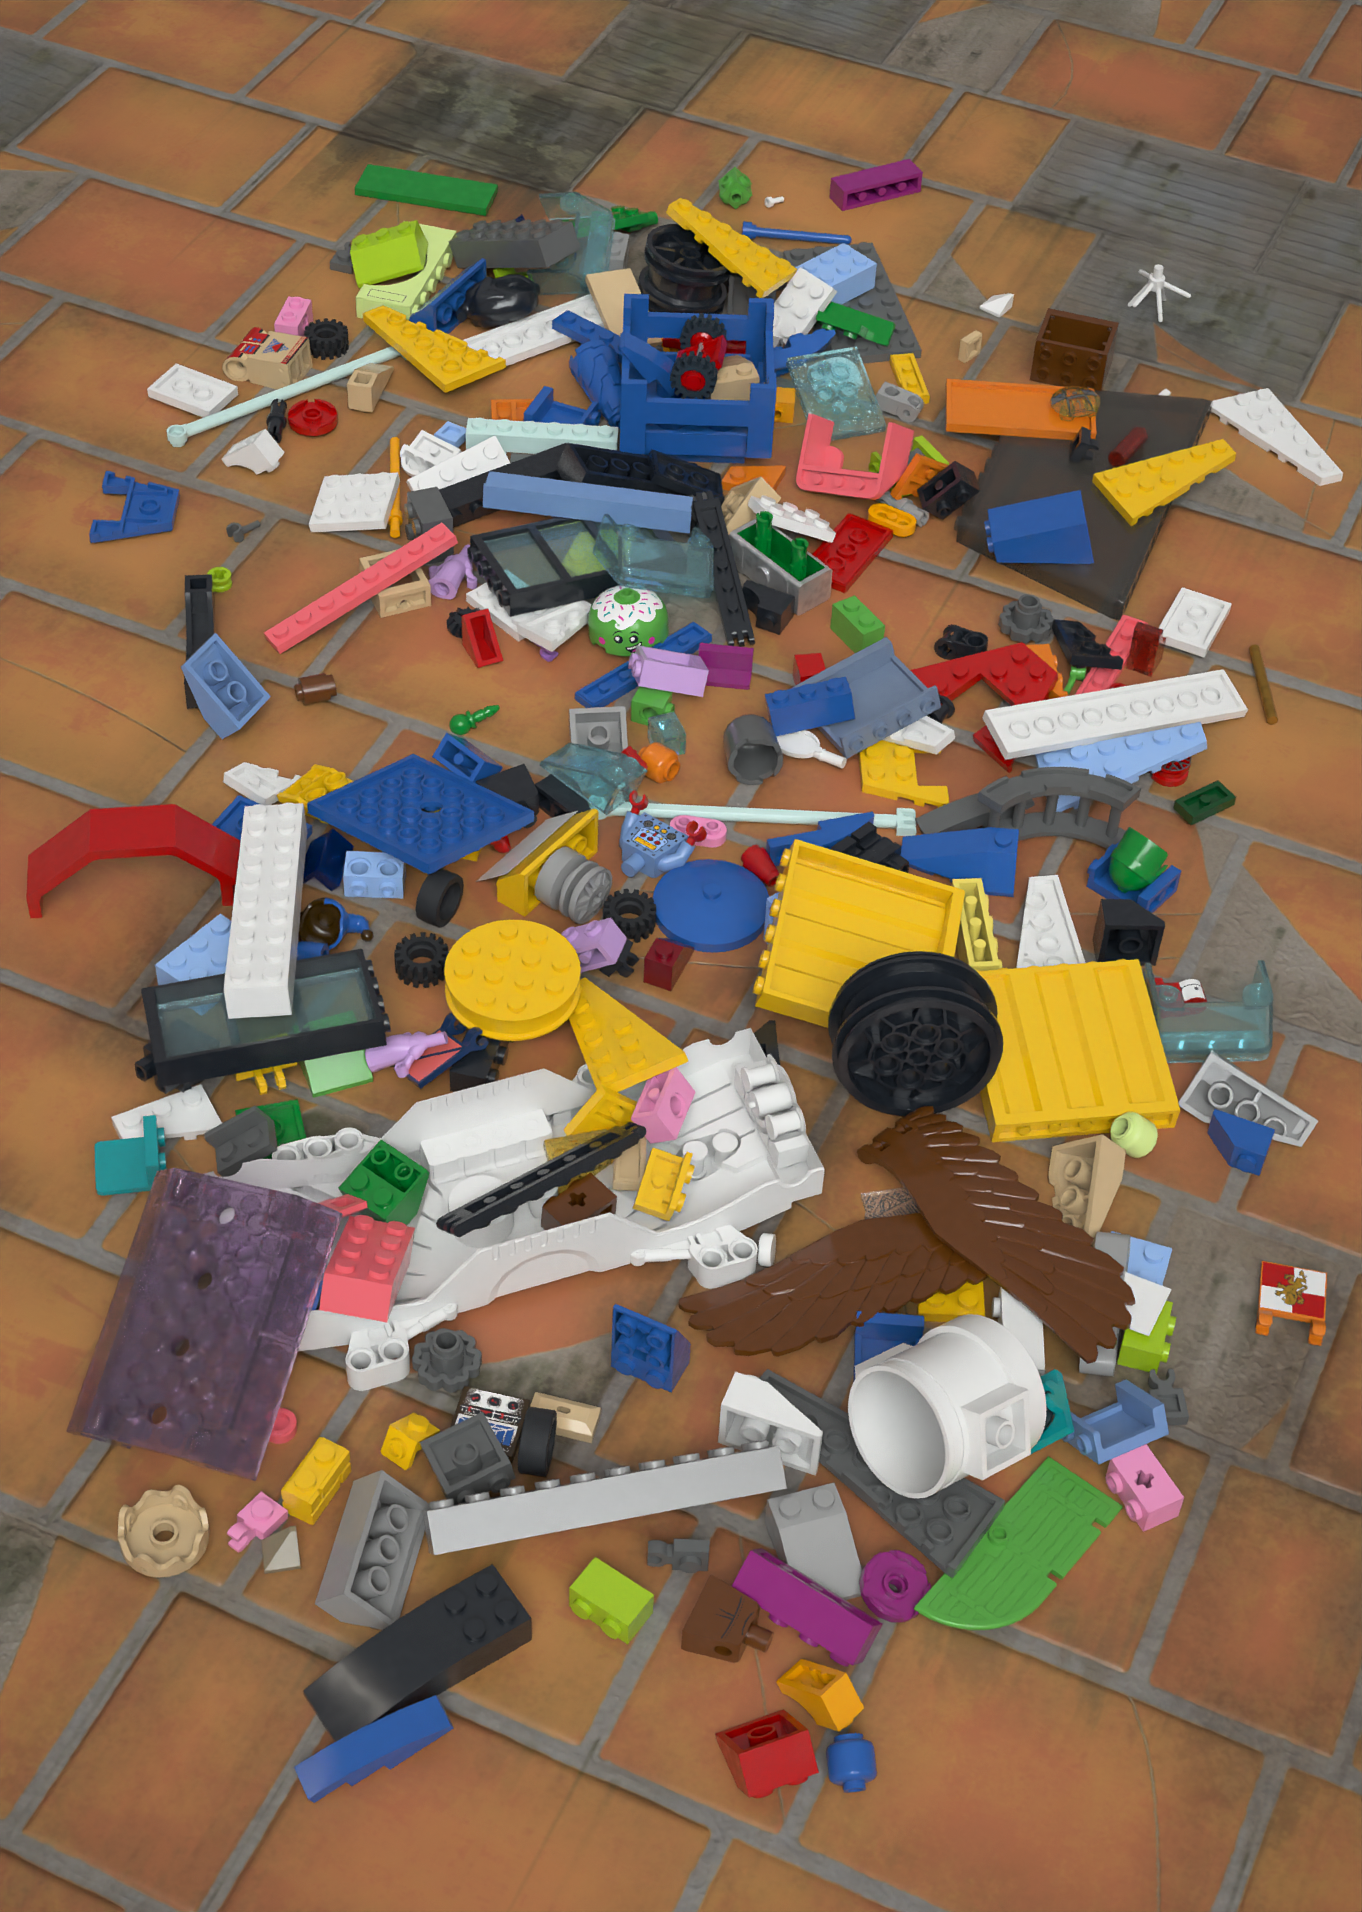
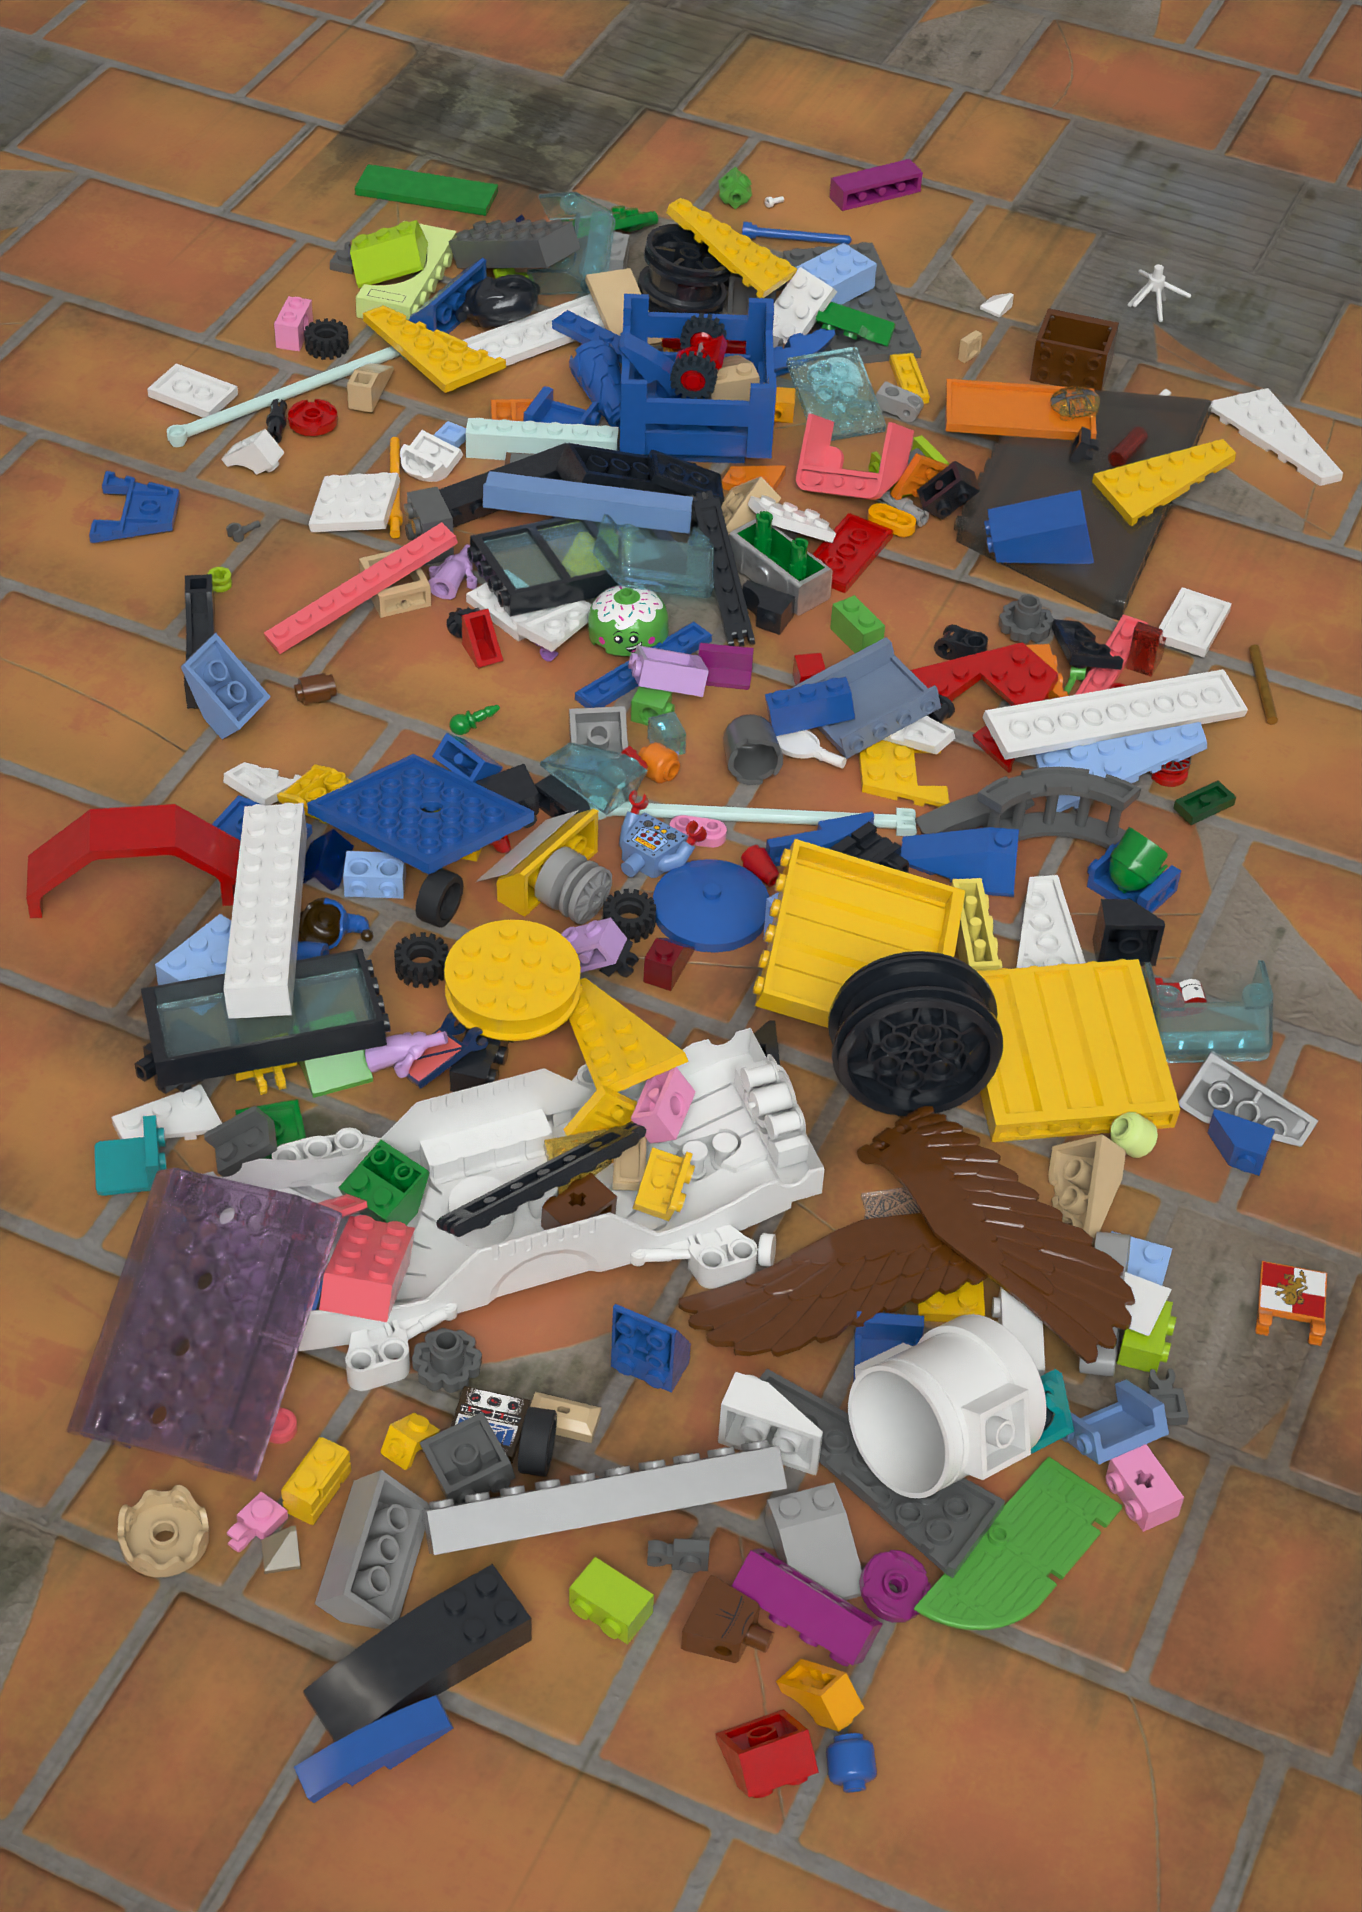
tan piece [222,327,313,390] -> none
white wing [406,436,510,491] -> none

